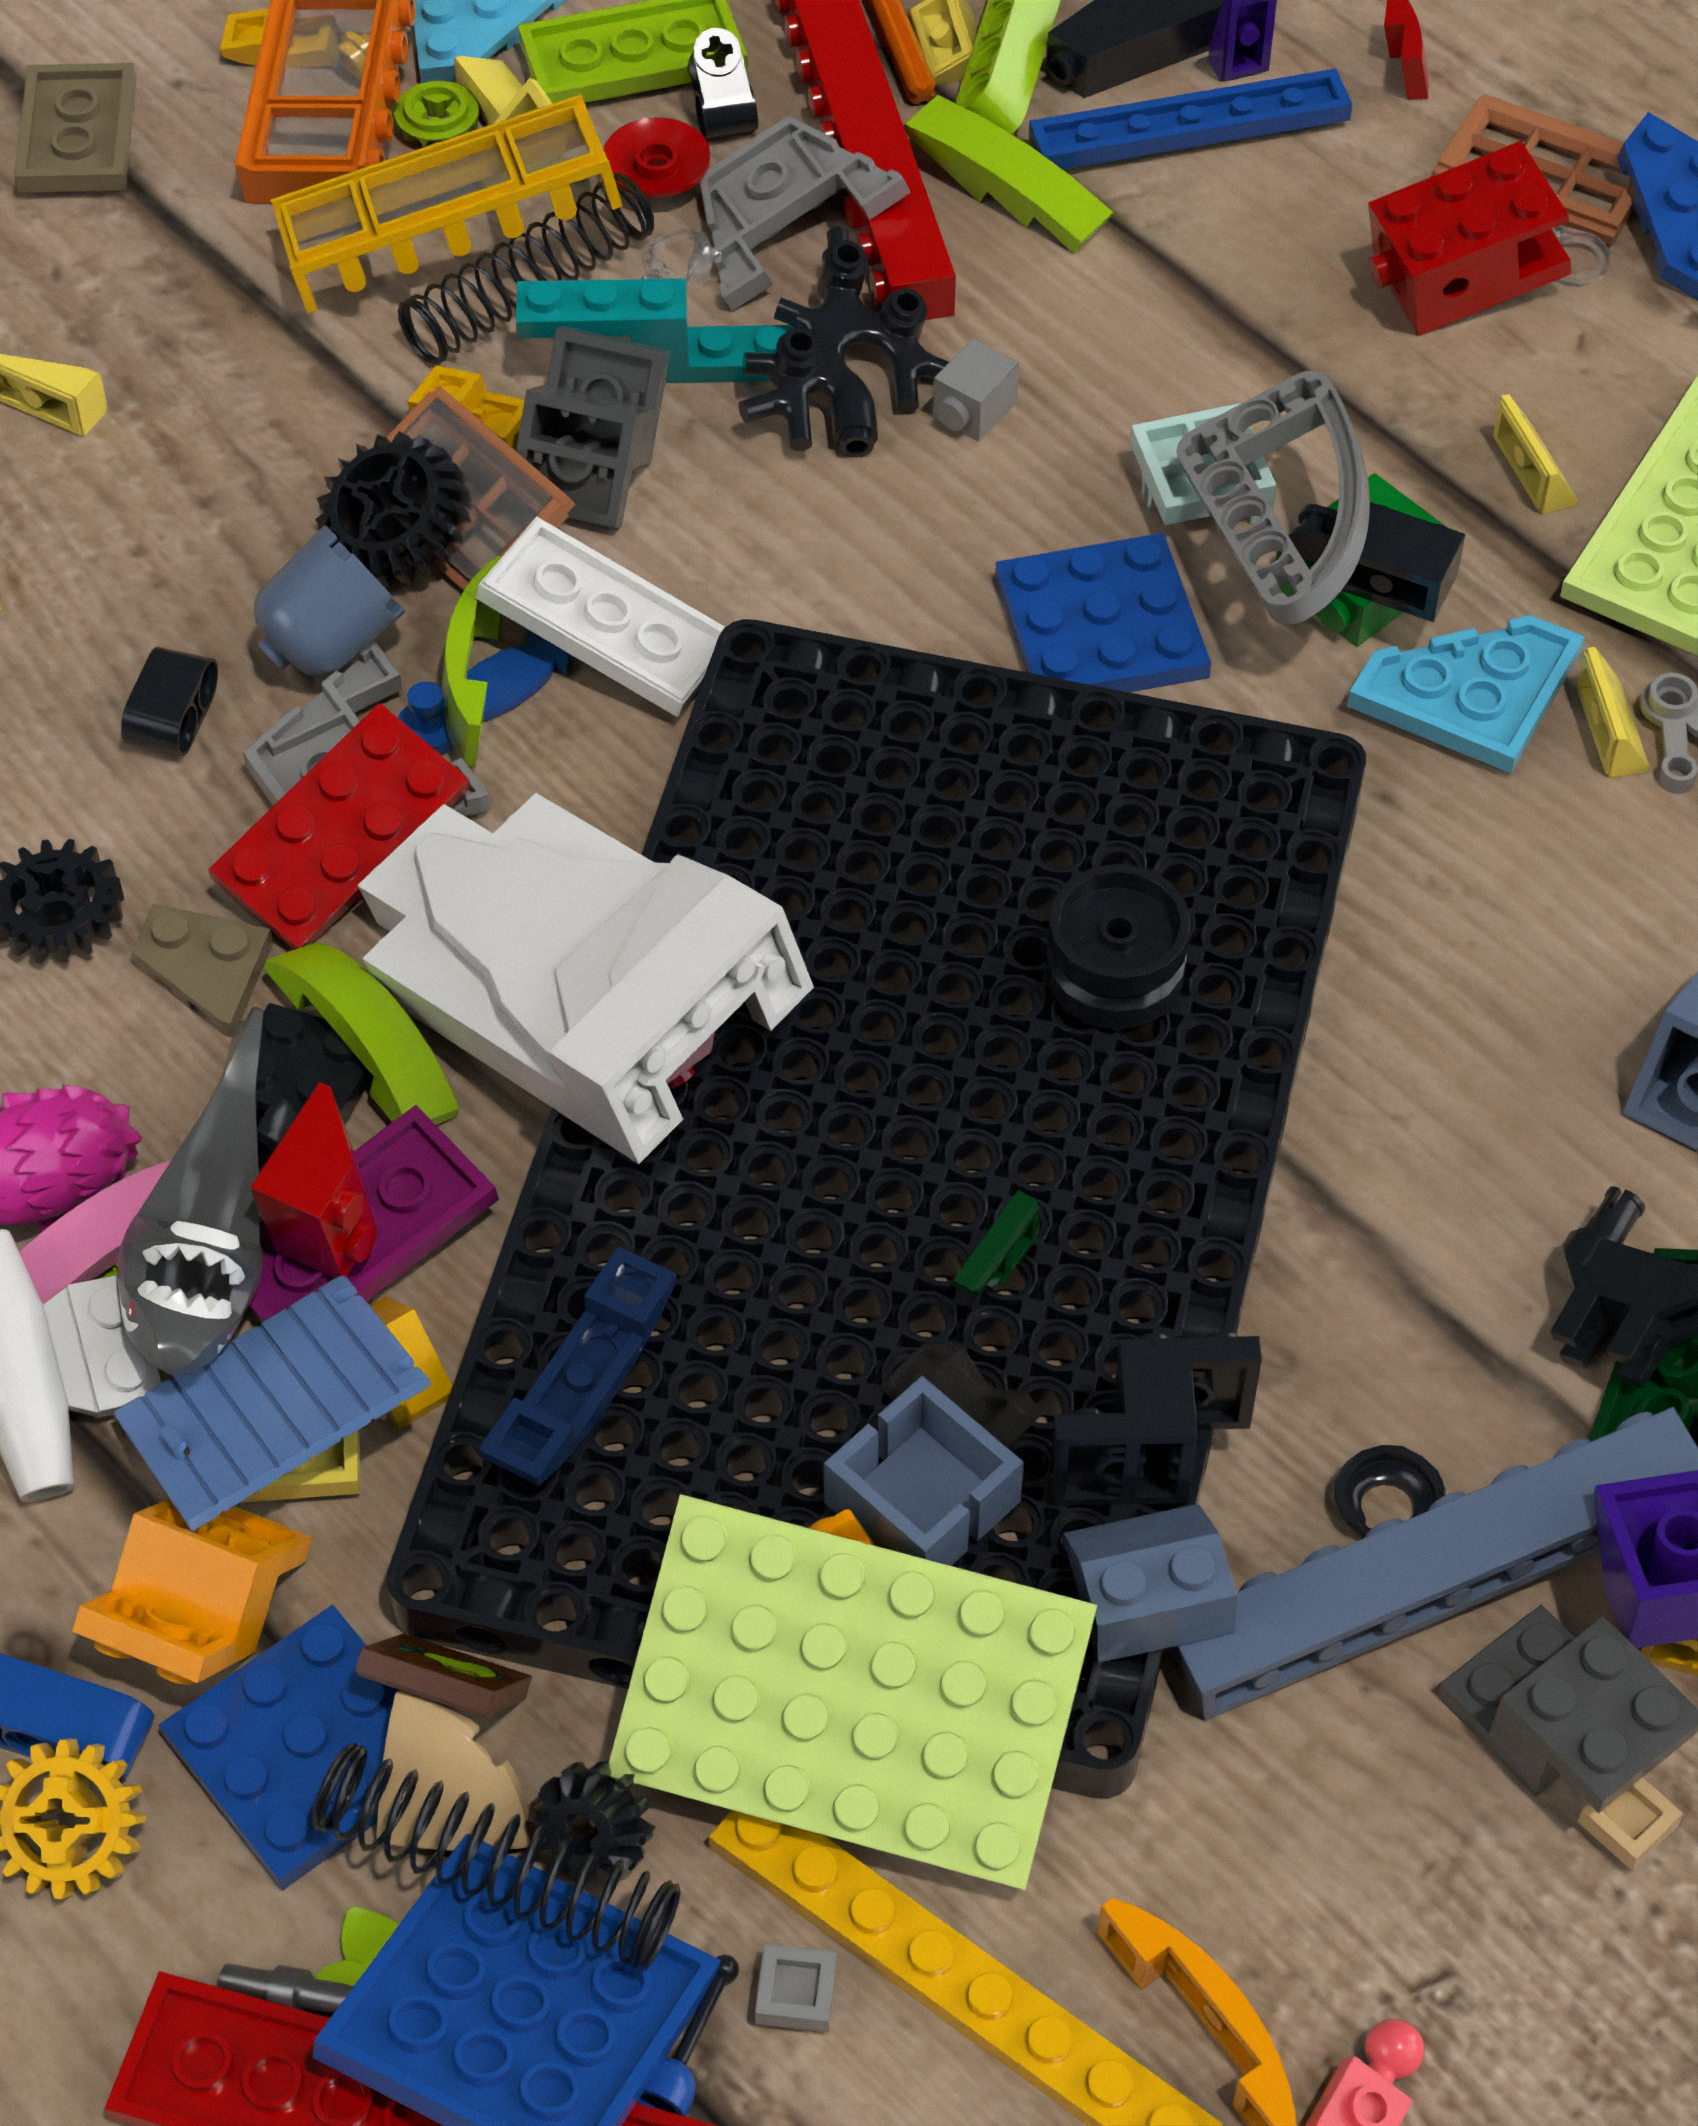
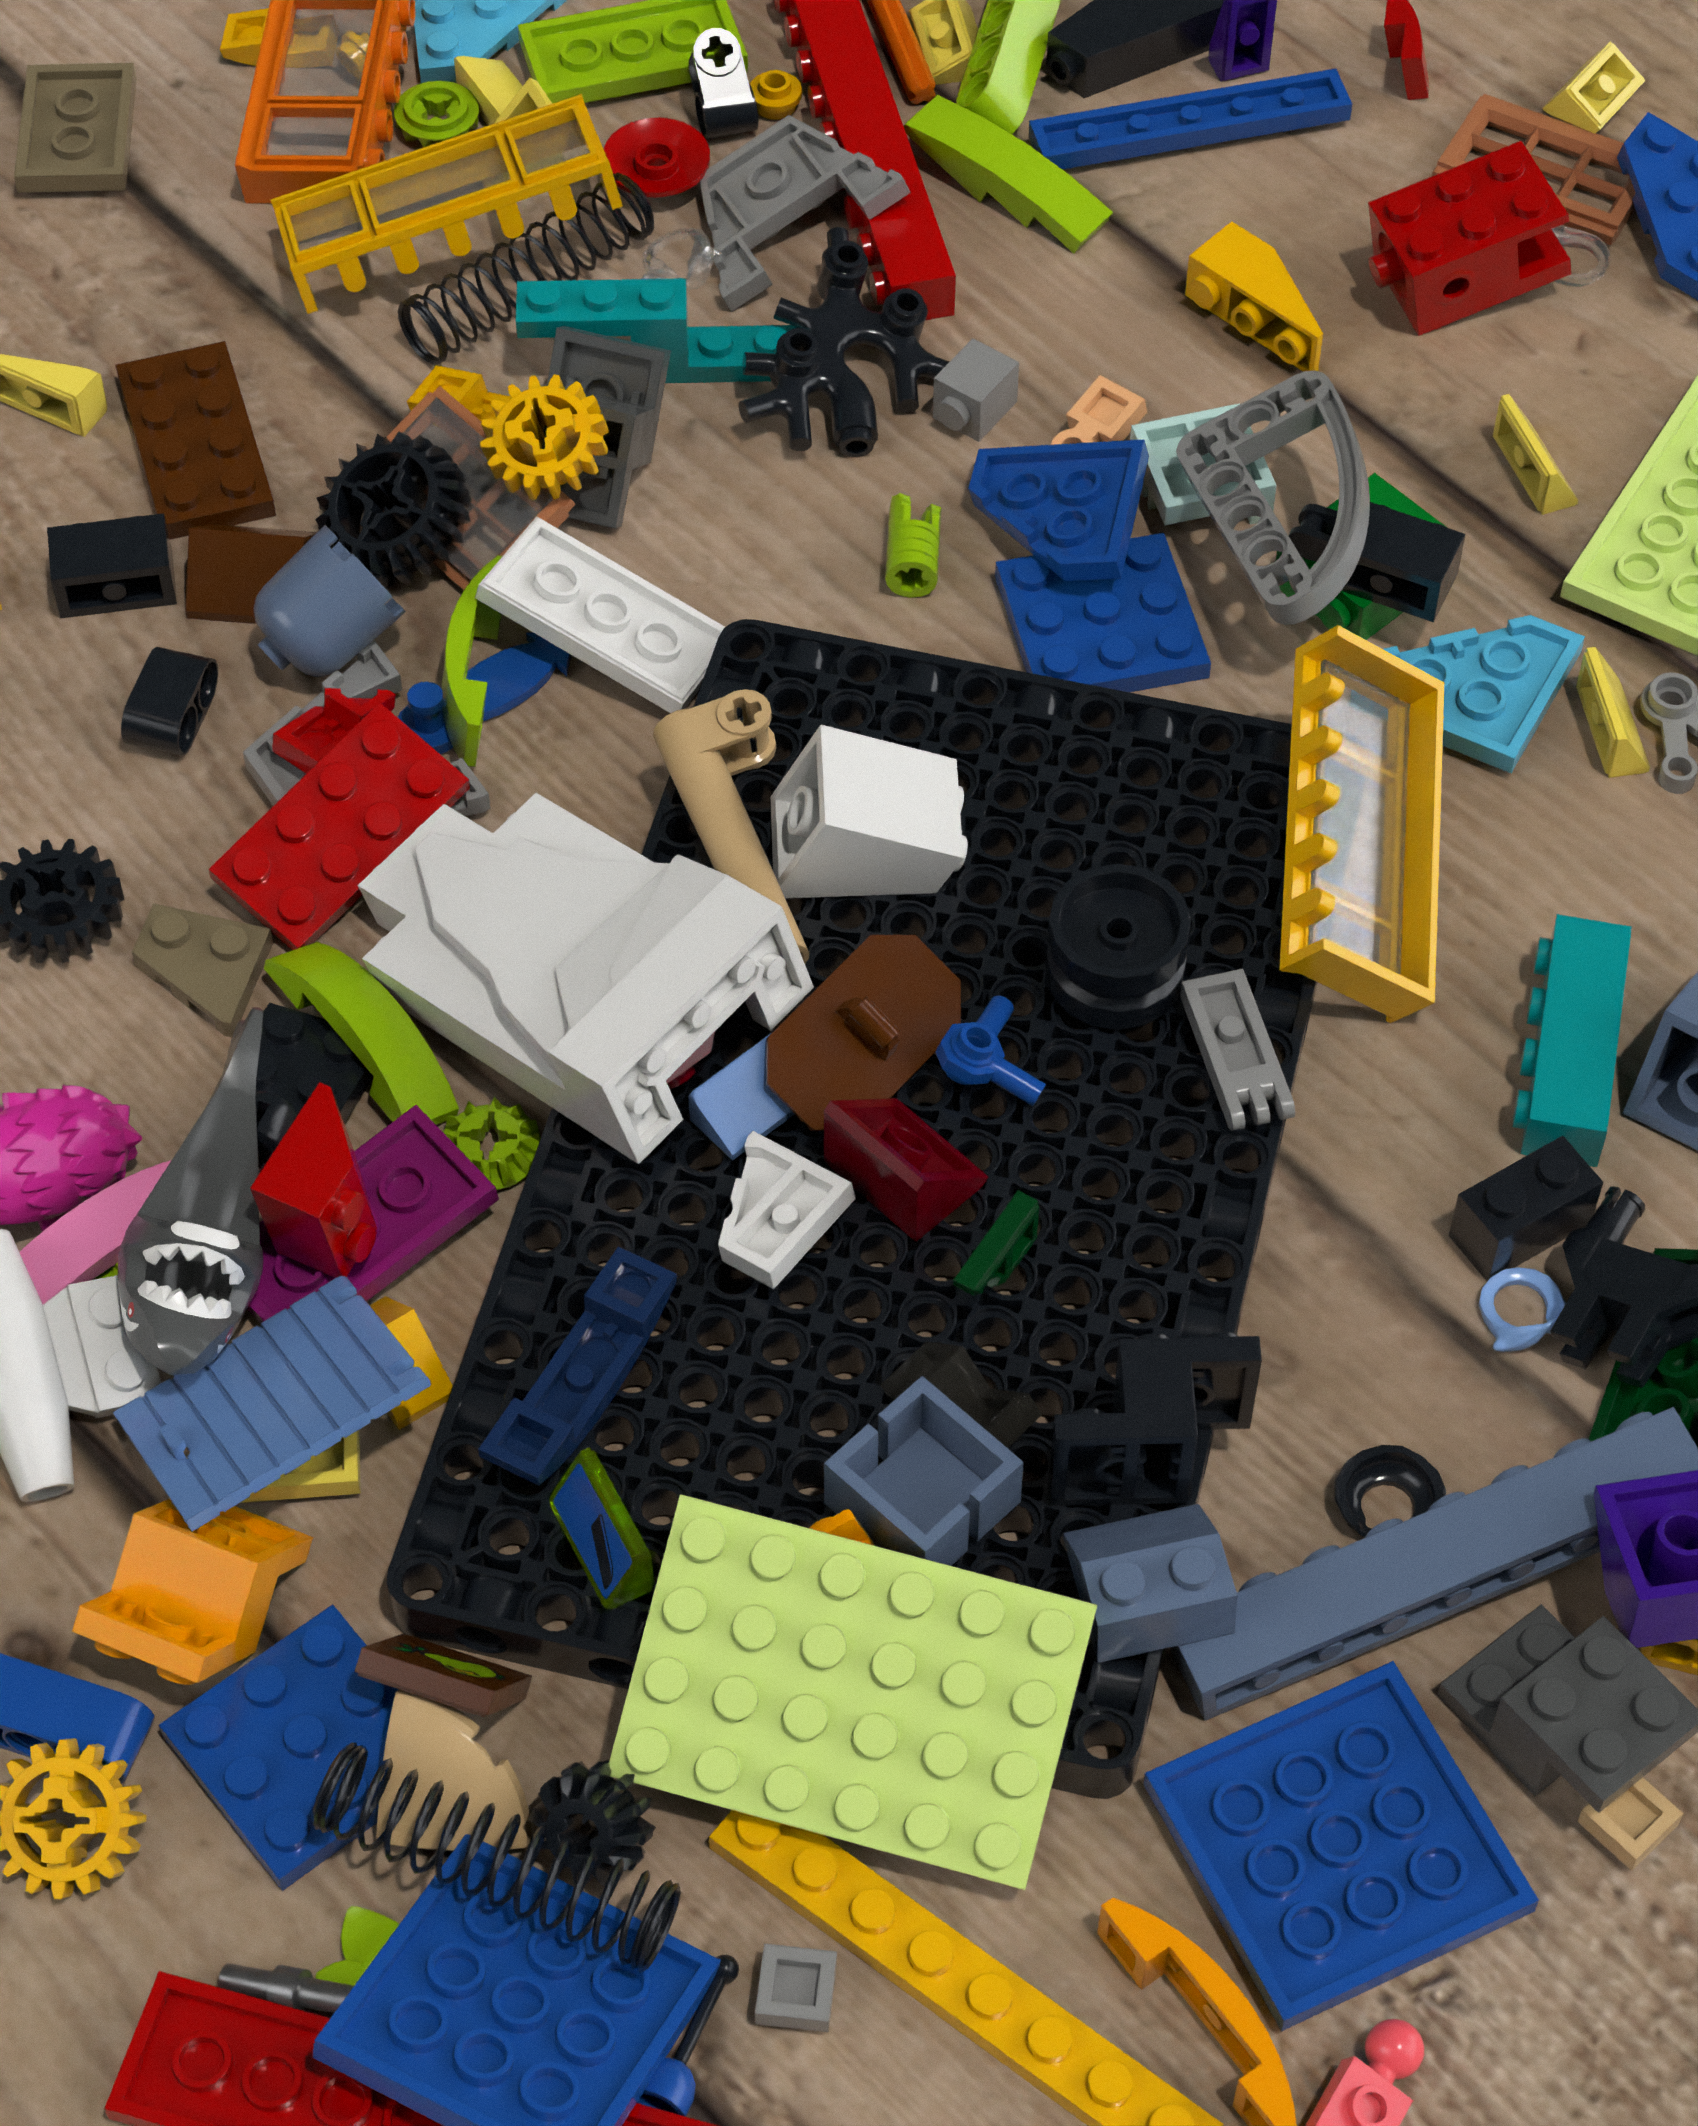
none -> black brick [47,513,177,619]
none -> reddish brown plate [115,341,276,540]
none -> reddish brown slope [185,524,317,624]
none -> red slope [272,688,396,774]
none -> lime gear [443,1096,541,1190]
none -> yellow gear [480,374,609,500]
none -> slope [550,1448,654,1609]
none -> tan axle [653,689,810,964]
none -> medium blue slope [689,1033,794,1160]
none -> white wing [718,1131,855,1289]
none -> yellow plate [750,70,802,120]
none -> reddish brown shield [766,935,961,1131]
none -> white slope [770,725,968,898]
none -> dark red slope [824,1098,988,1242]
none -> lime hinge [885,493,941,598]
none -> blue piece [935,996,1046,1106]
none -> blue plate [968,439,1149,581]
none -> light nougat plate [1051,375,1147,445]
none -> blue plate [1143,1661,1539,2032]
none -> light grey hinge [1180,969,1295,1131]
none -> yellow slope [1185,221,1323,372]
none -> window [1279,625,1444,1023]
none -> black brick [1449,1135,1603,1281]
none -> light blue piece [1479,1267,1566,1352]
none -> teal brick [1512,914,1632,1167]
none -> light yellow slope [1542,41,1645,134]

